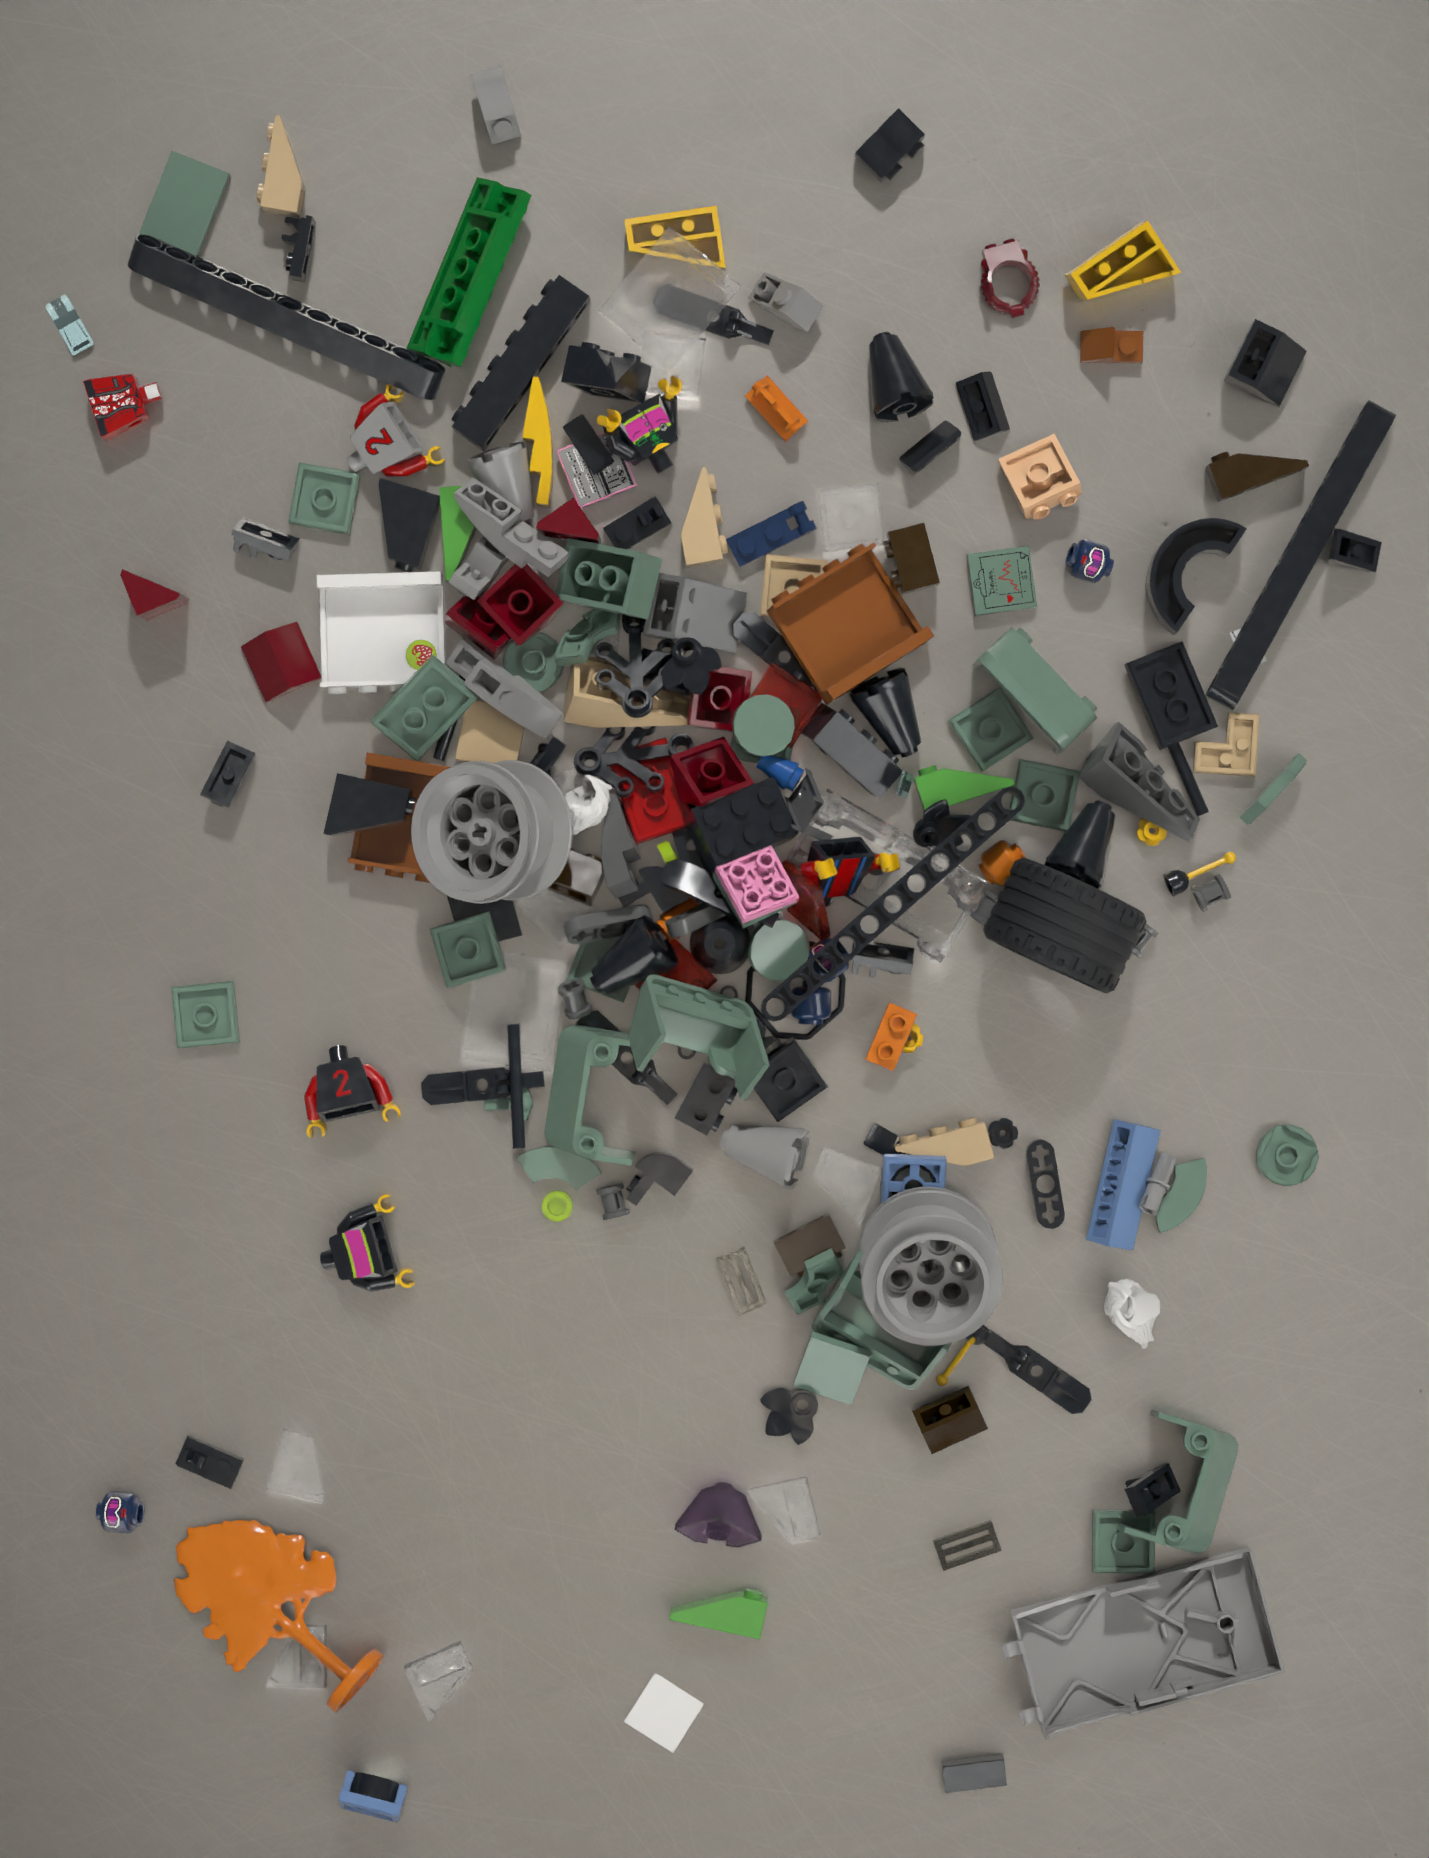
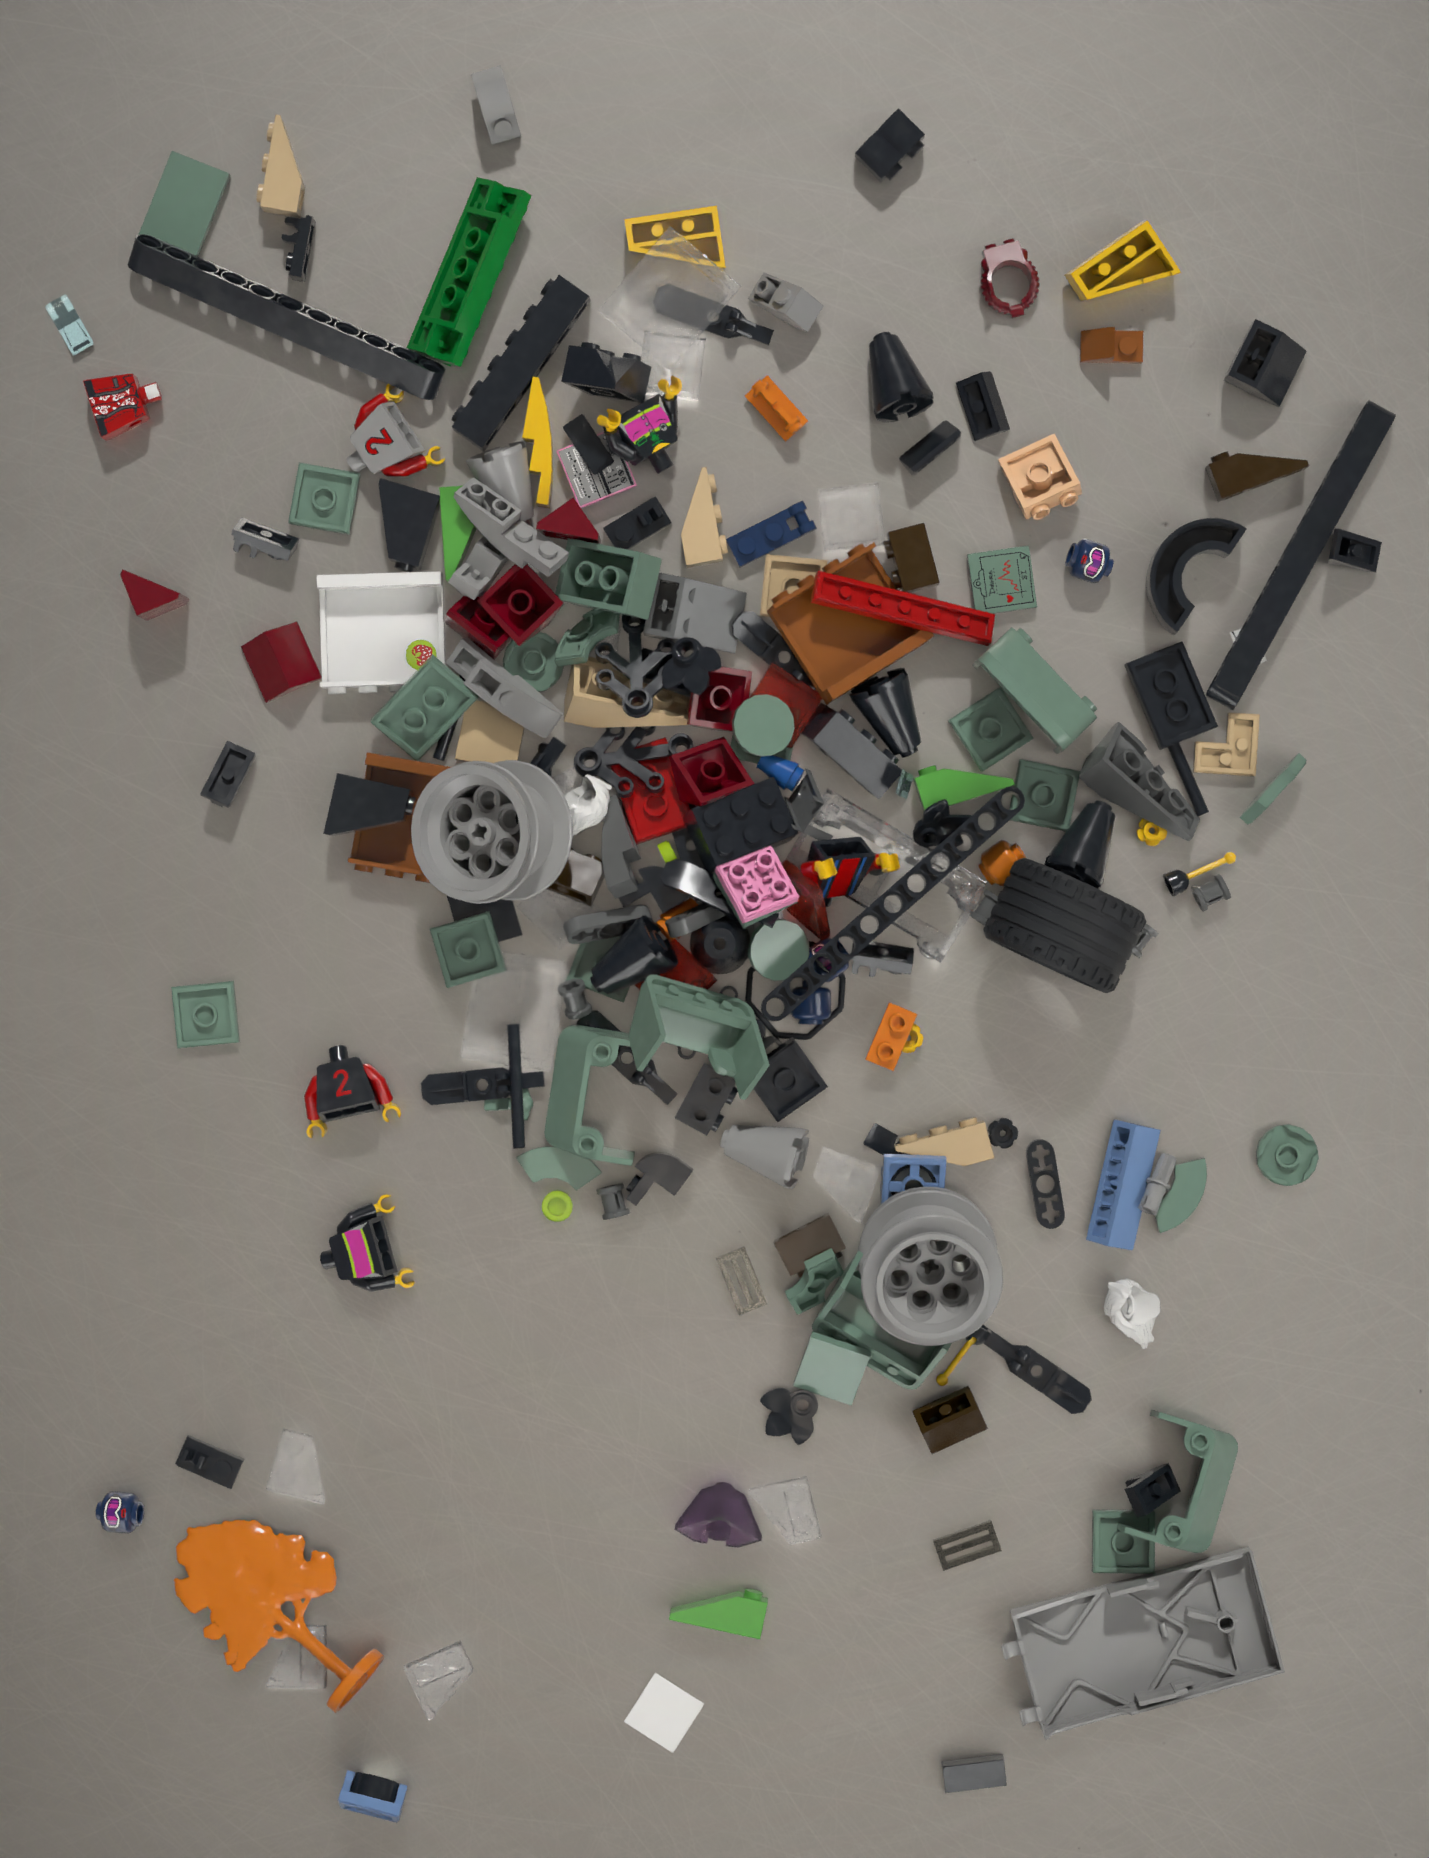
none -> red tile [811,570,995,646]

